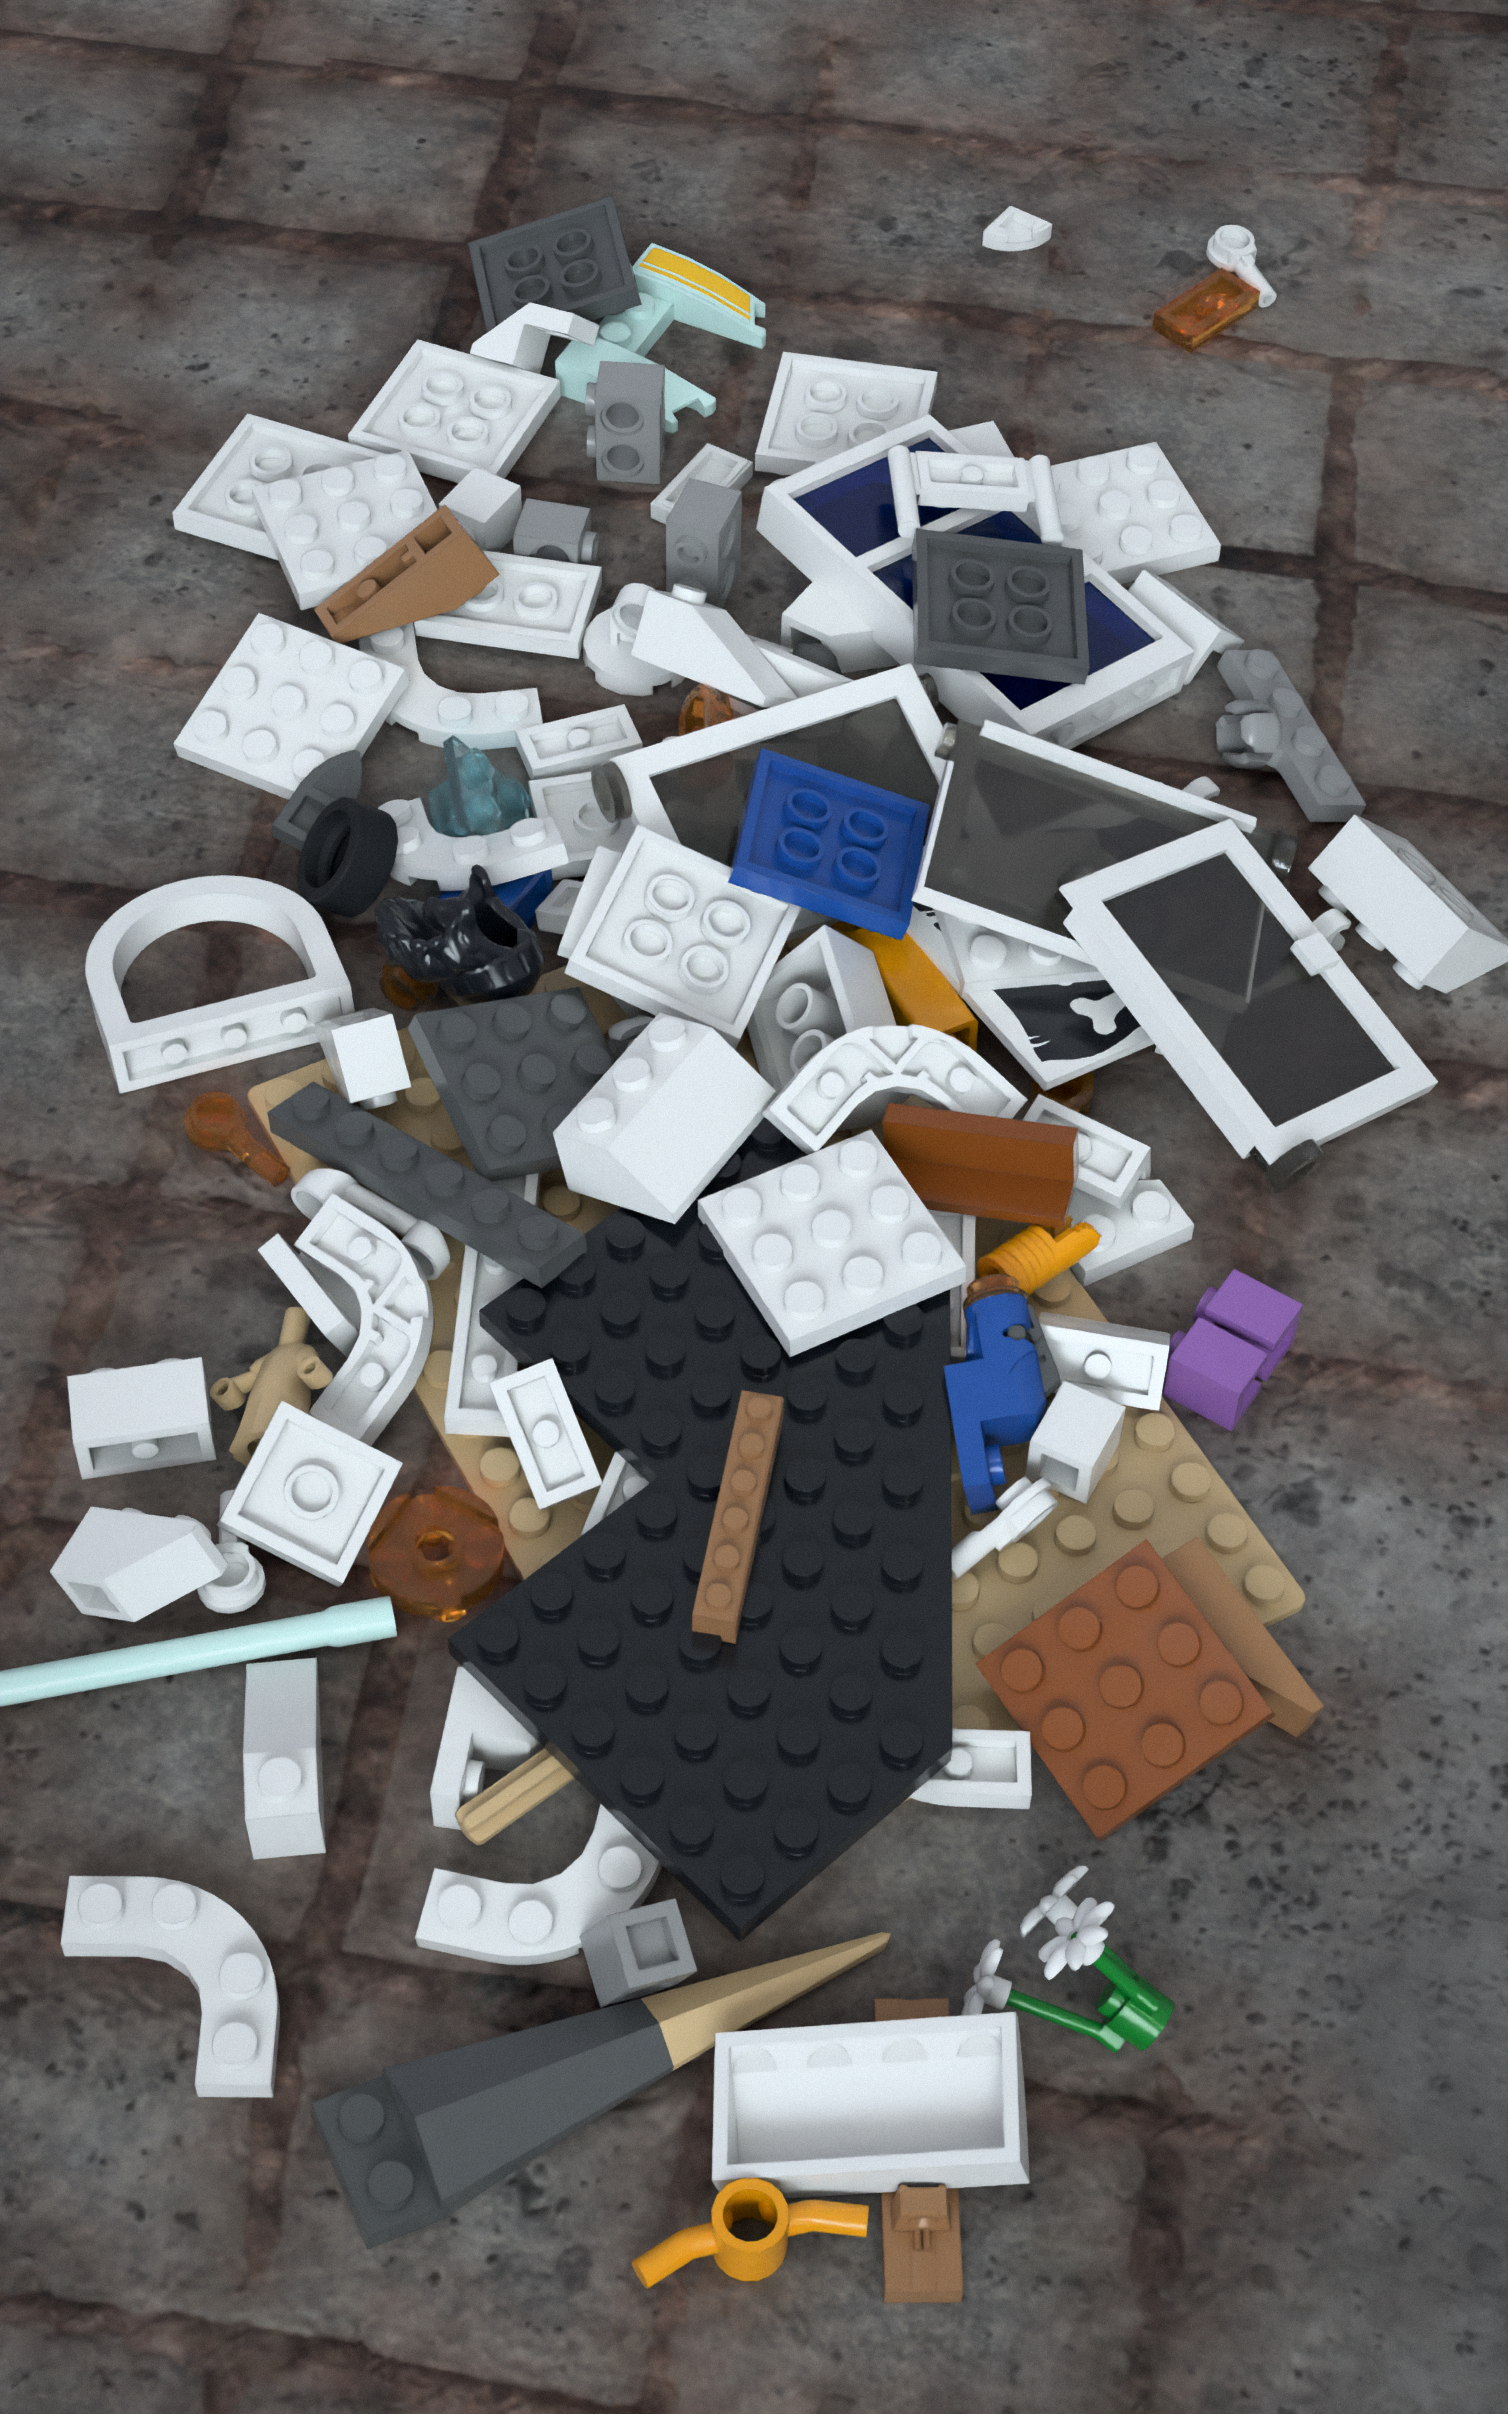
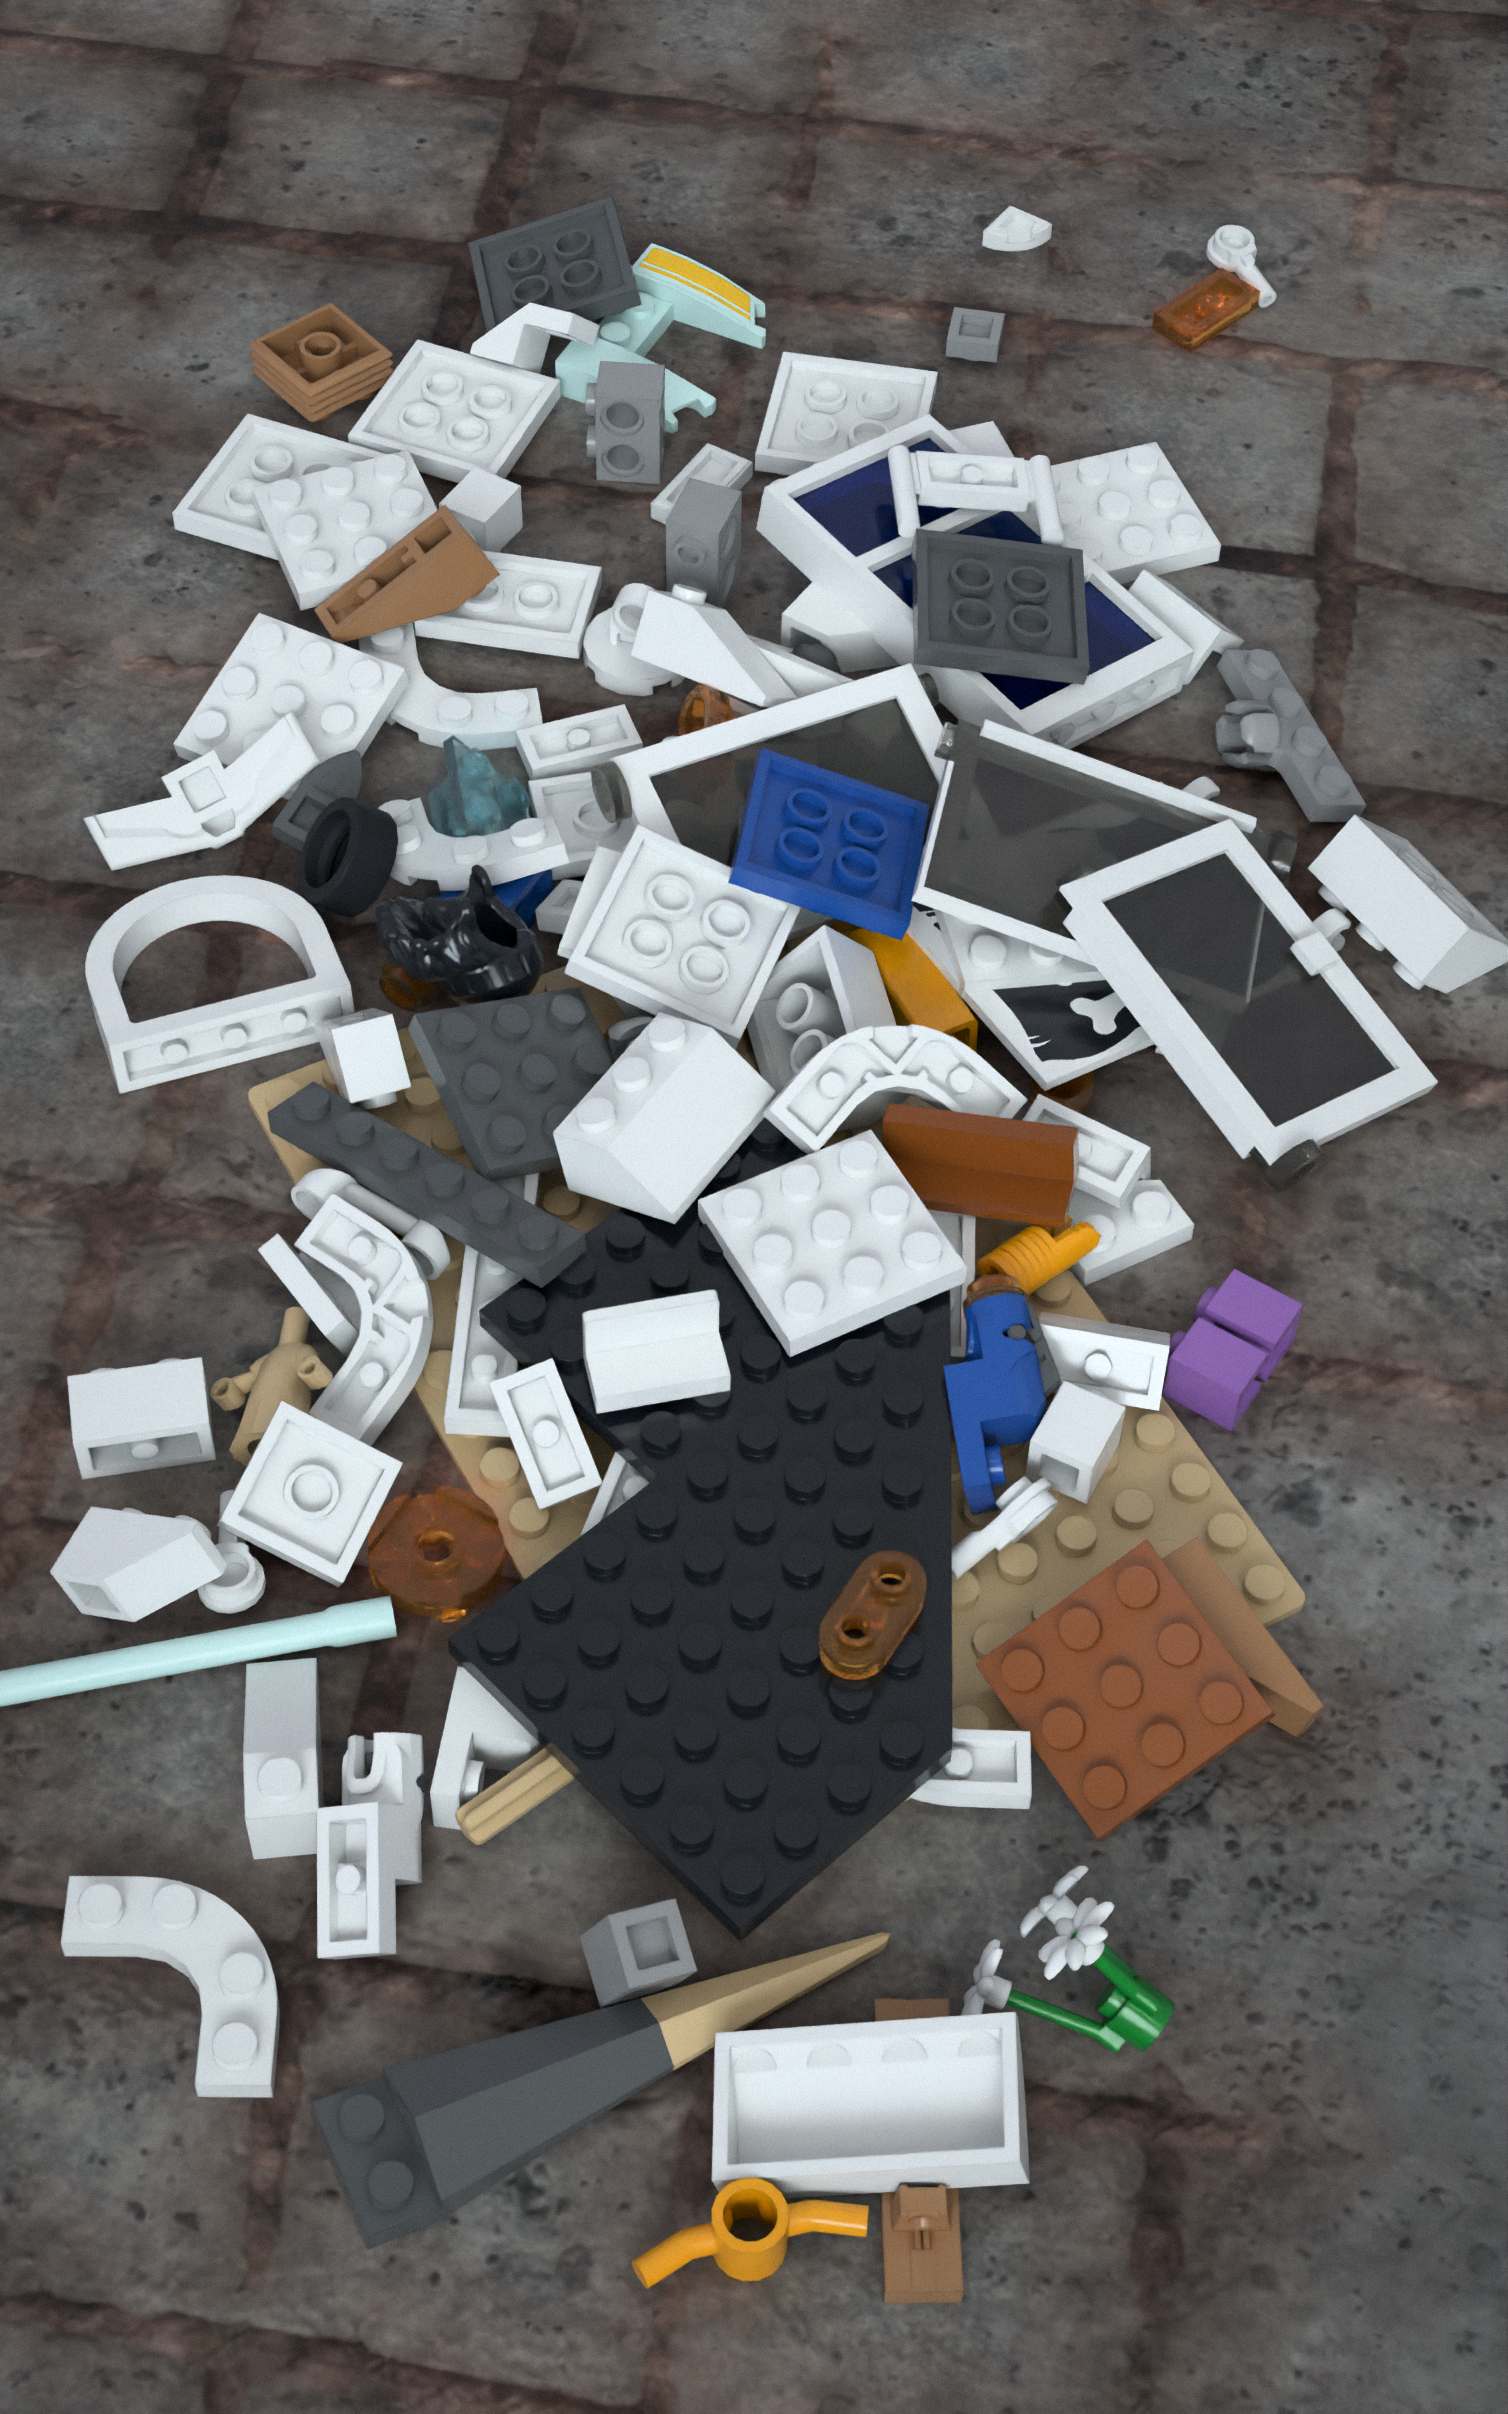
clear orange plate [183,1091,290,1187] -> none
white plate [415,1804,662,1965] -> none
light grey brick [513,498,599,565] -> none
medium nougat piece [692,1390,784,1644] -> none
none -> white plate [83,710,320,871]
none -> medium nougat brick [249,303,394,422]
none -> white plate [317,1732,426,1959]
none -> white panel [582,1290,731,1414]
none -> clear orange plate [818,1550,927,1680]
none -> light grey plate [945,307,1005,363]

